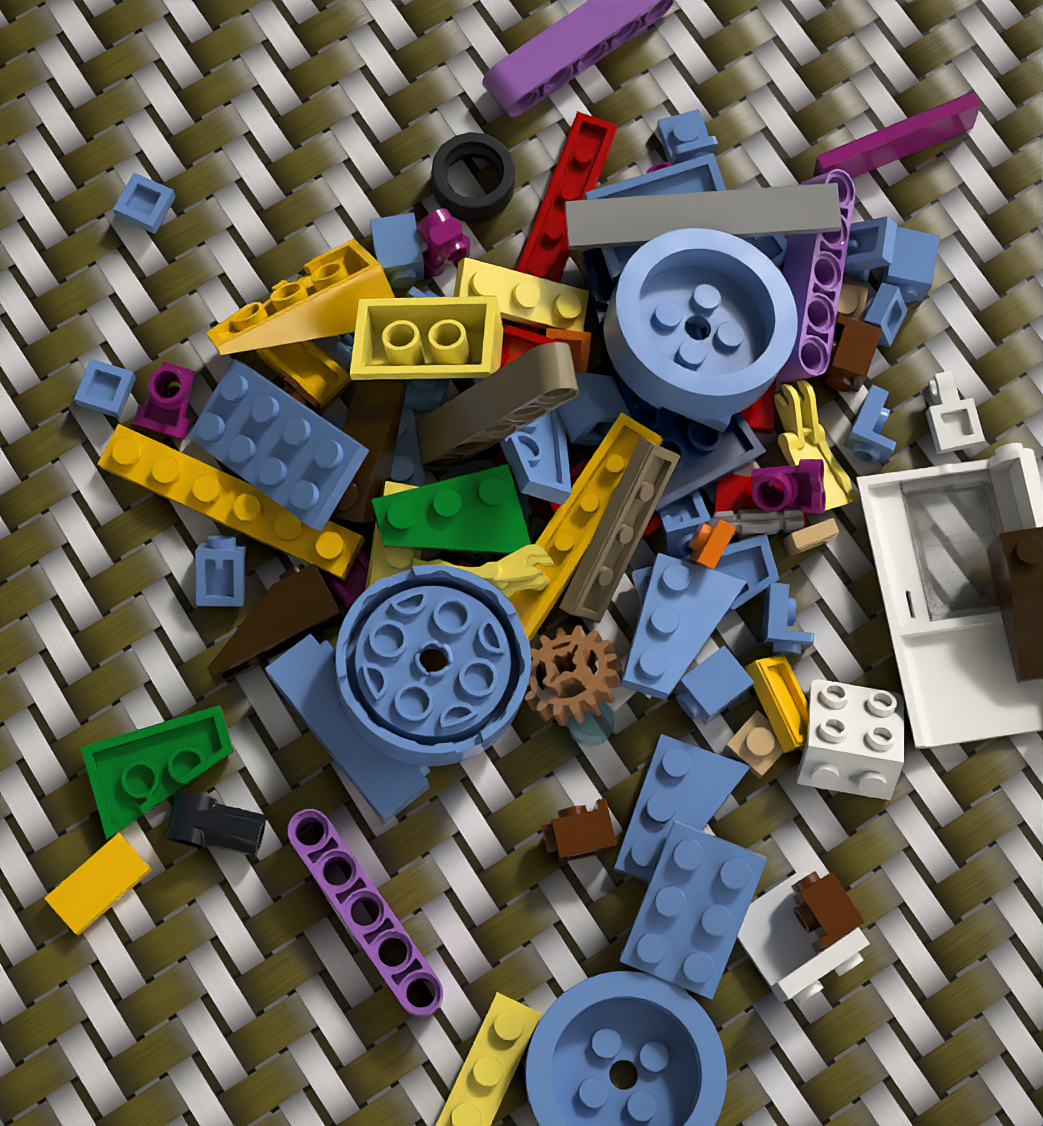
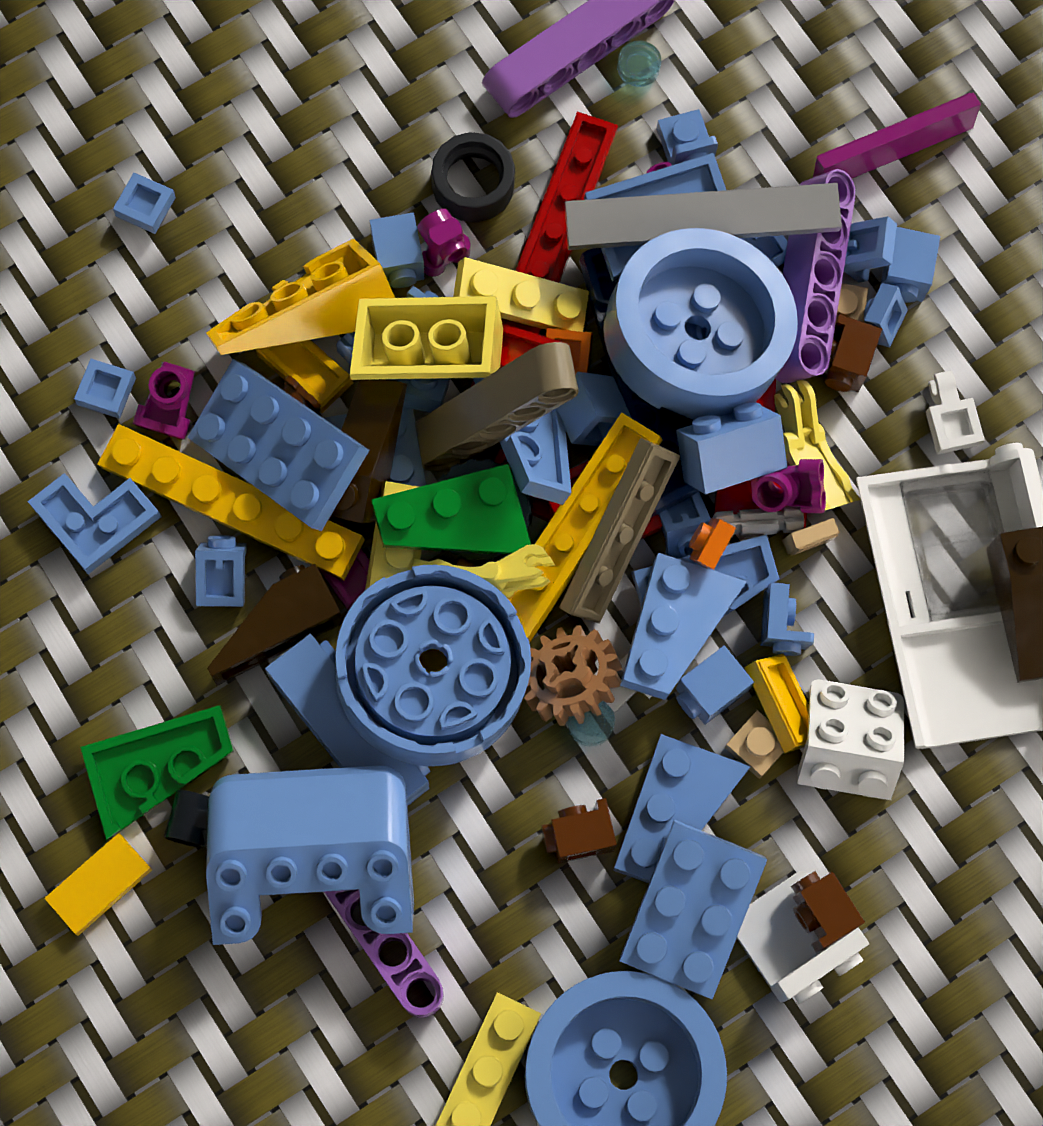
medium blue bracket [843,385,897,464] -> none
none -> medium blue plate [28,473,161,574]
none -> medium blue windscreen [206,766,414,945]
none -> clear light blue tile [617,41,662,87]
none -> medium blue brick [676,402,788,494]

